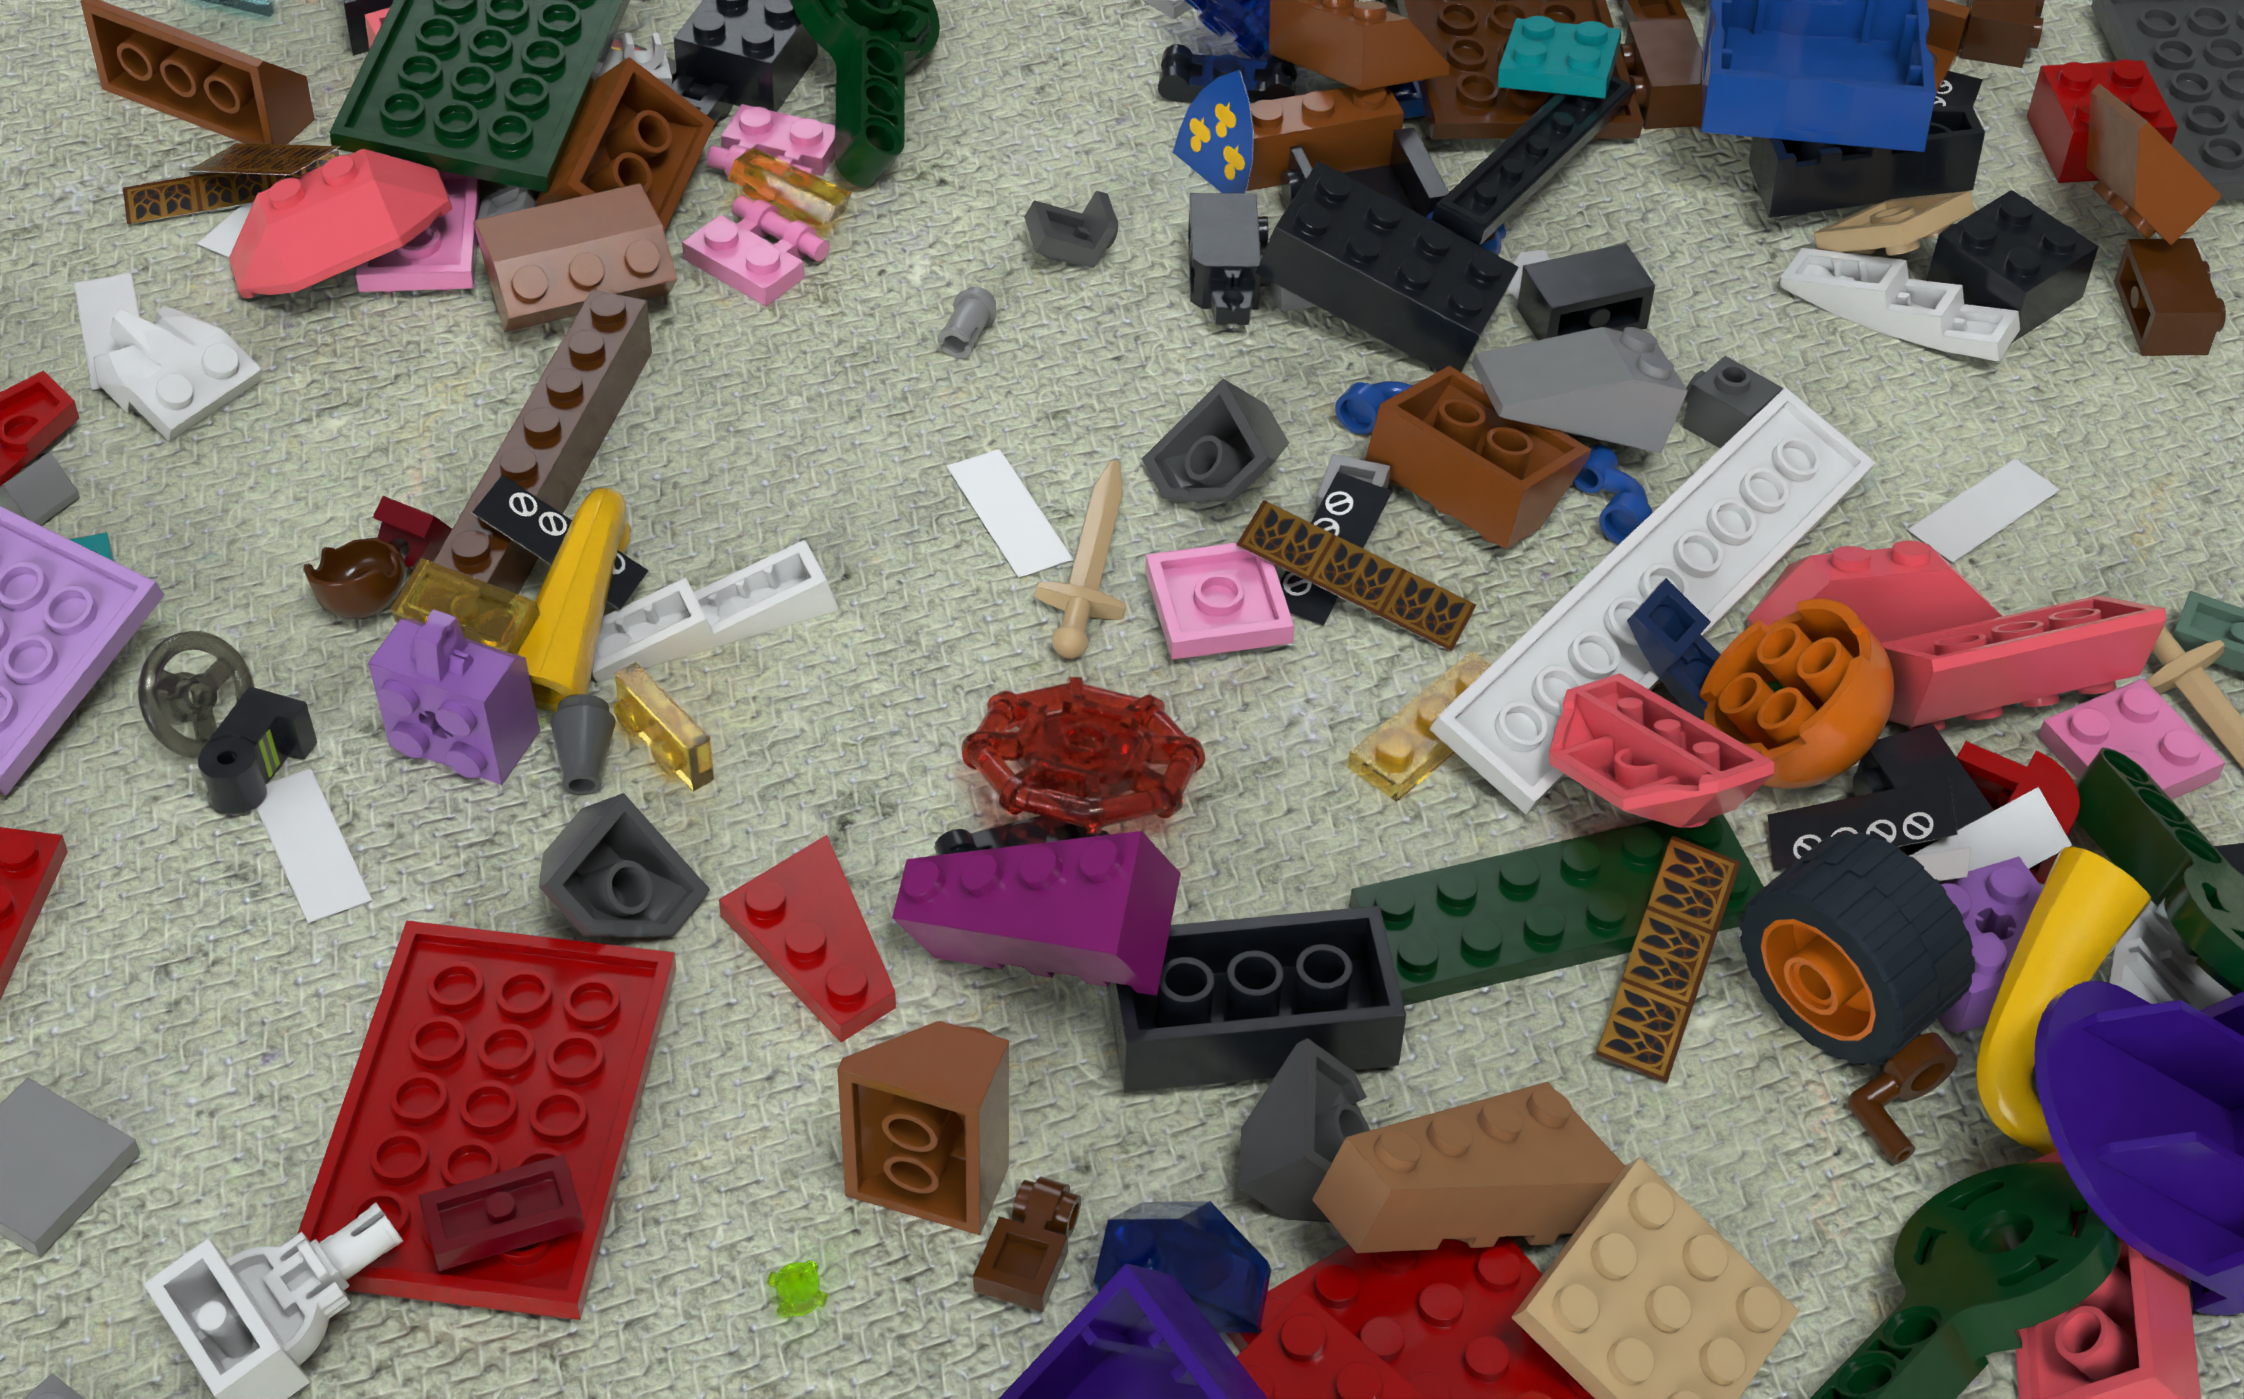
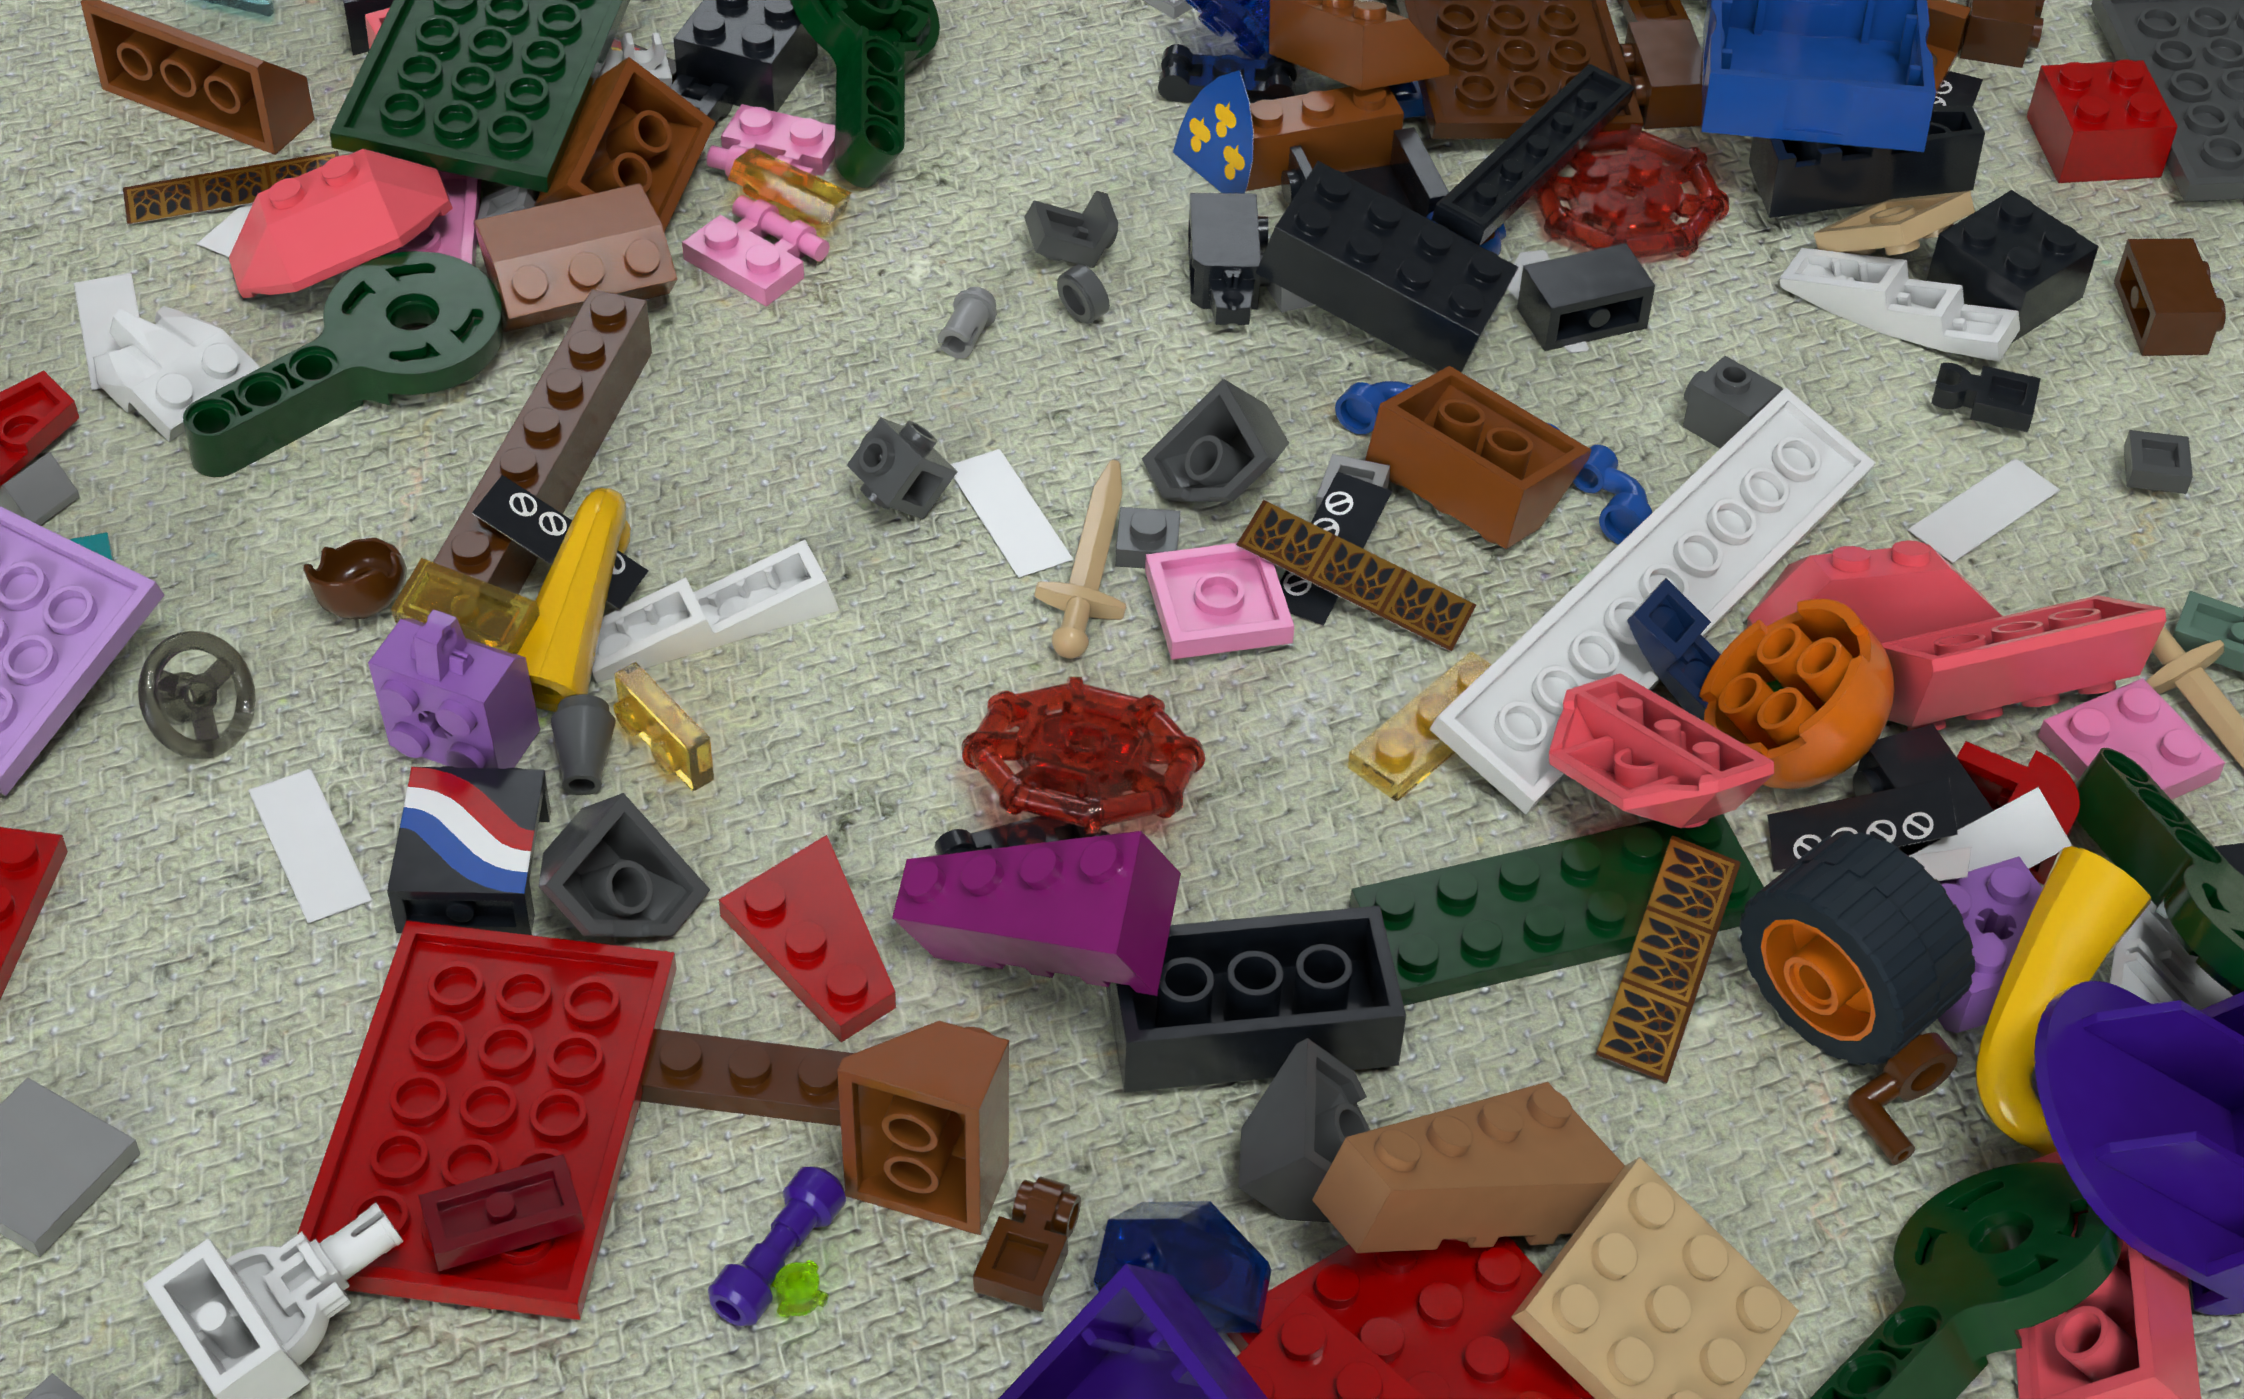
sticker [188,143,341,175] -> none
black leg [198,686,317,814] -> none
dark red tile [372,496,452,574] -> none
light grey slope [1471,327,1688,453] -> none
teal plate [1498,16,1622,98] -> none
dark orange slope [2086,84,2222,245] -> none
none -> dark green beam [183,251,503,477]
none -> panel [387,766,551,935]
none -> reddish brown plate [641,1029,854,1126]
none -> dark purple piece [708,1166,846,1326]
none -> dark grey brick [847,417,958,519]
none -> dark grey tile [1057,264,1110,324]
none -> plate [1115,507,1180,568]
none -> clear red plate [1532,124,1730,258]
none -> black plate [1931,363,2041,433]
none -> dark grey plate [2124,430,2193,494]

